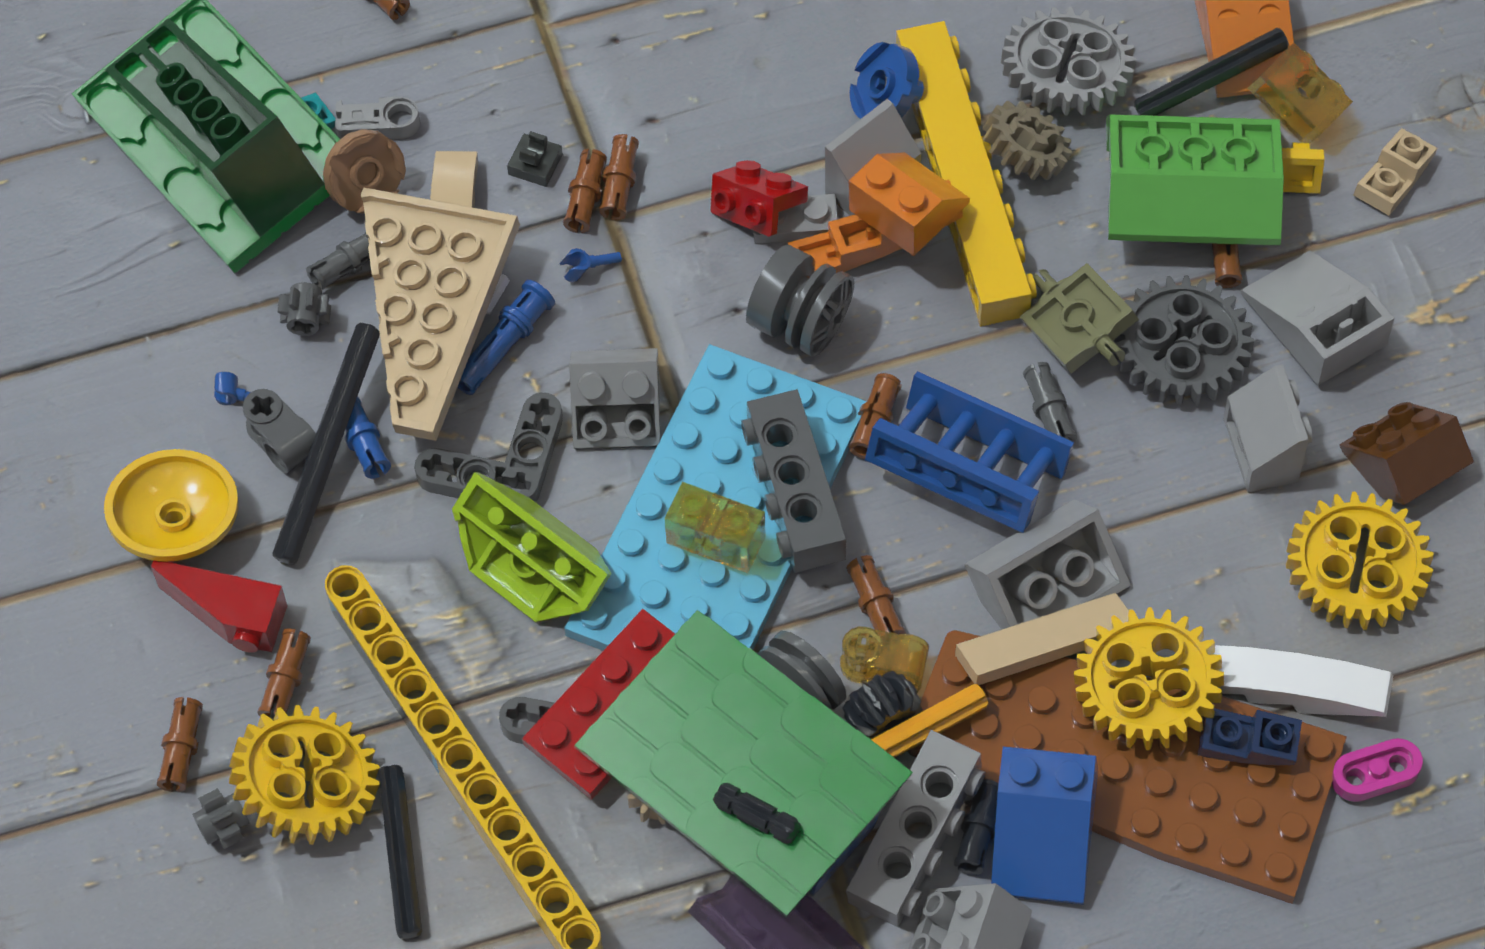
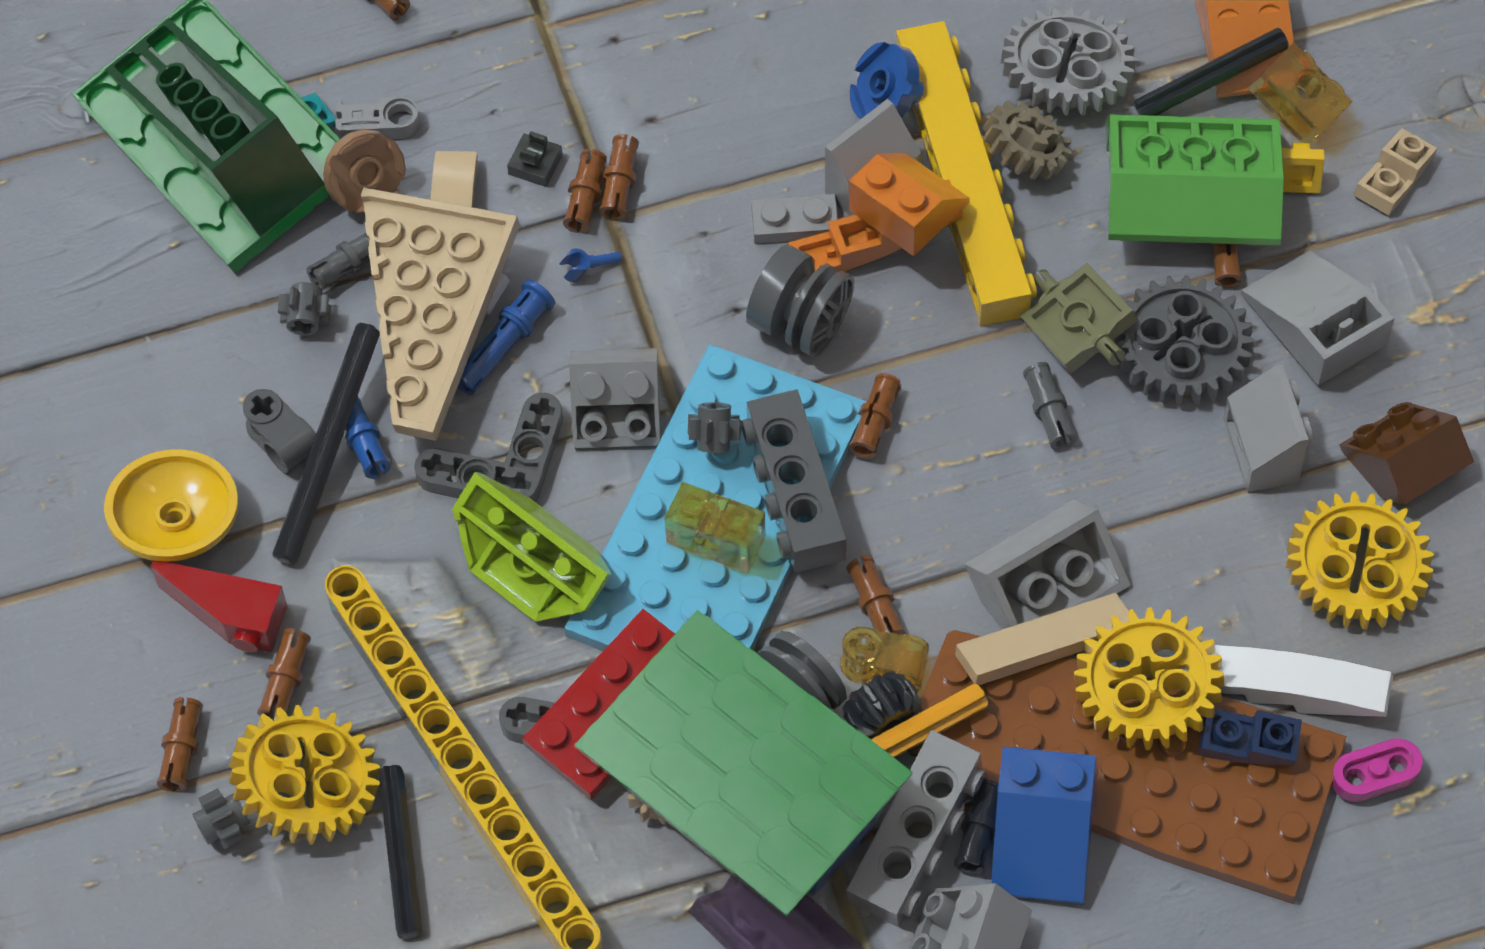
blue hand [214,372,251,405] -> none
red bracket [710,160,808,237] -> none
black axle [713,783,801,844] -> none
blue fence [865,371,1074,533] -> none
none -> dark grey gear [688,402,741,453]

